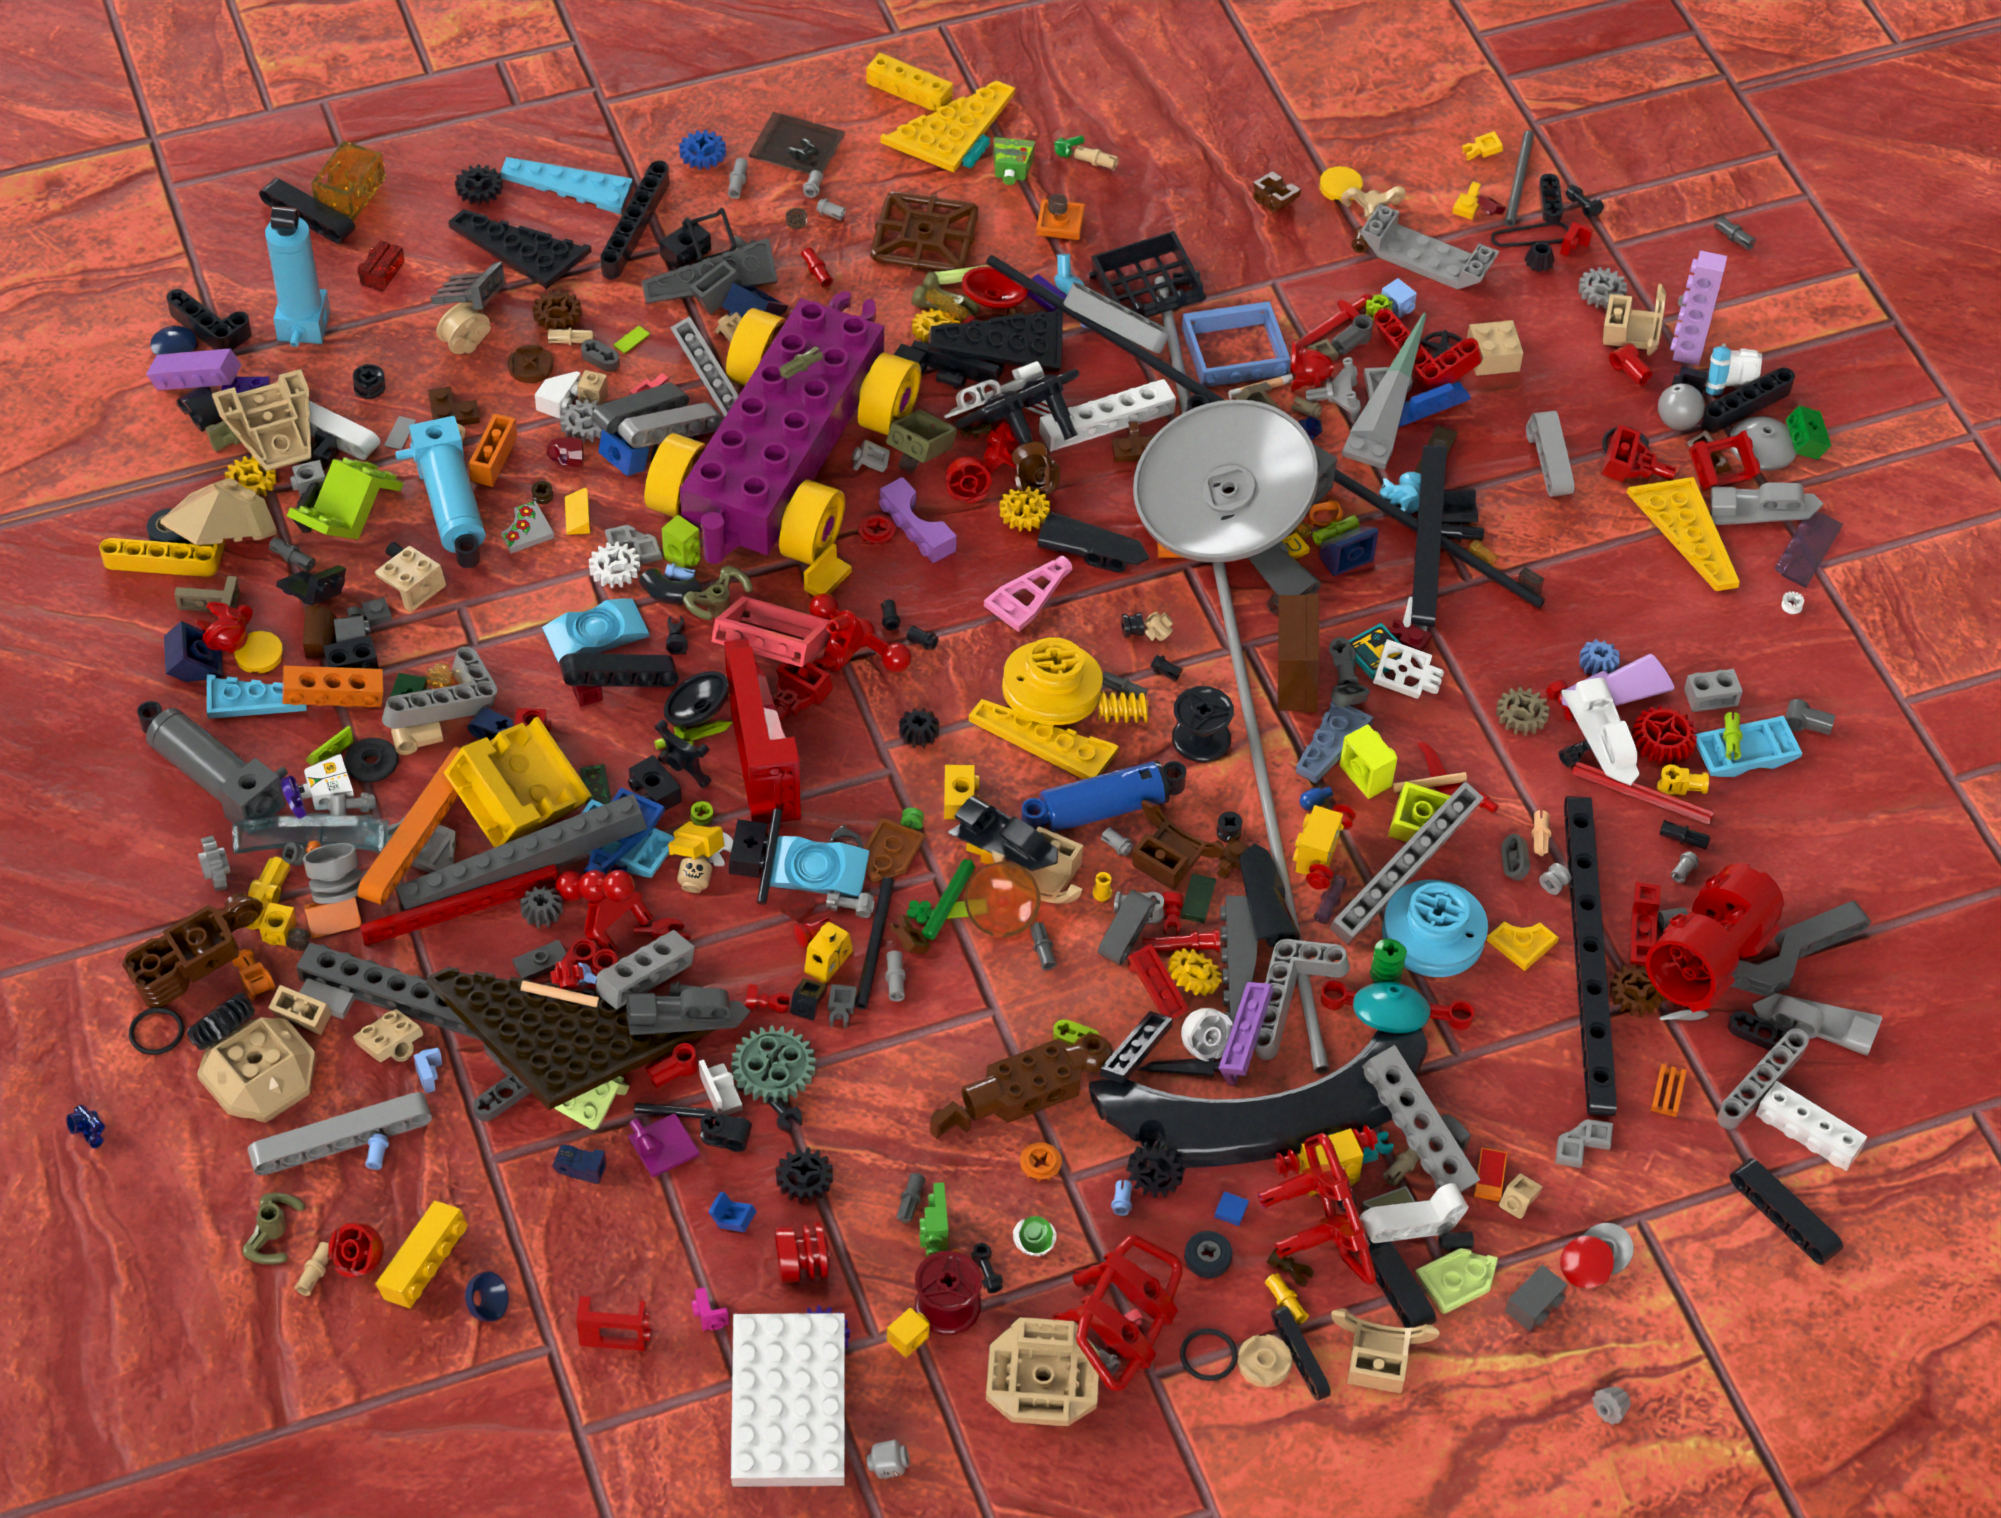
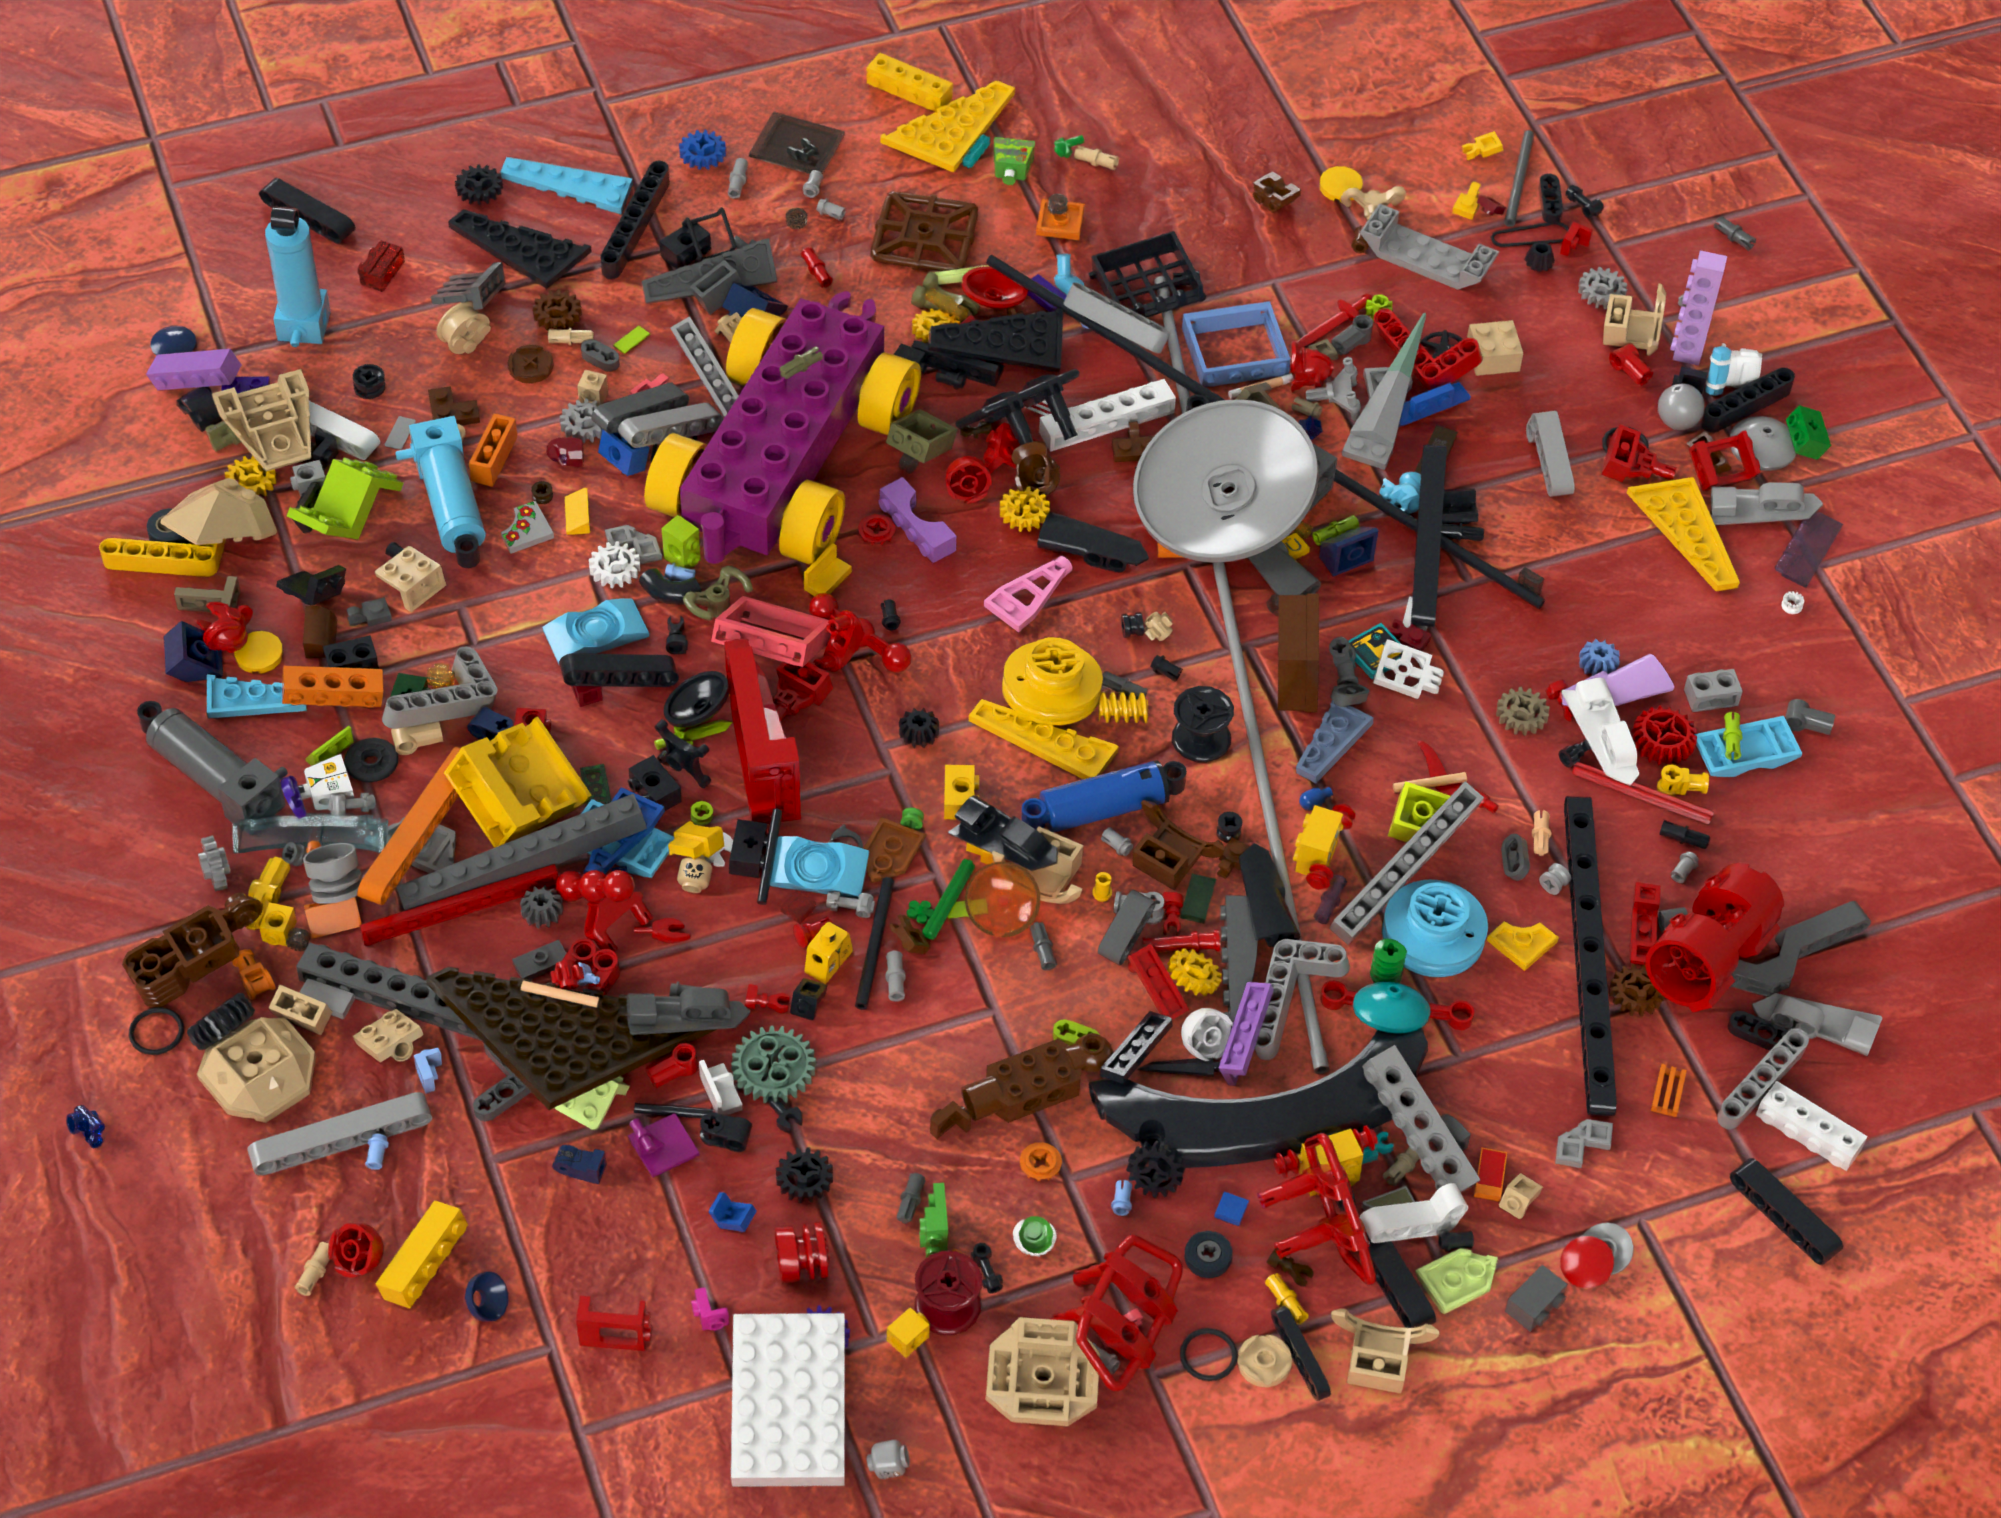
black beam [166,289,252,350] -> none
olive piece [243,1192,305,1265] -> none
dark grey pin [269,537,316,572] -> none
clear yellow piece [311,140,386,221] -> none
dark grey brick [334,615,371,643] -> none
white slope [535,371,581,419] -> none
light grey brick [596,930,695,1009] -> none
dark grey plate [828,984,857,1029] -> none
light grey bracket [852,440,890,473] -> none
black pin [906,625,939,650] -> none
white panel [944,361,1044,419] -> none
orange piece [1309,499,1343,528] -> none
neon yellow brick [1339,724,1397,799] -> none
light blue brick [1381,278,1417,319] -> none
clear yellow pin [1468,540,1499,566] -> none
light grey piece [1592,1386,1631,1425] -> none
light grey bar [1660,1009,1709,1021] -> none

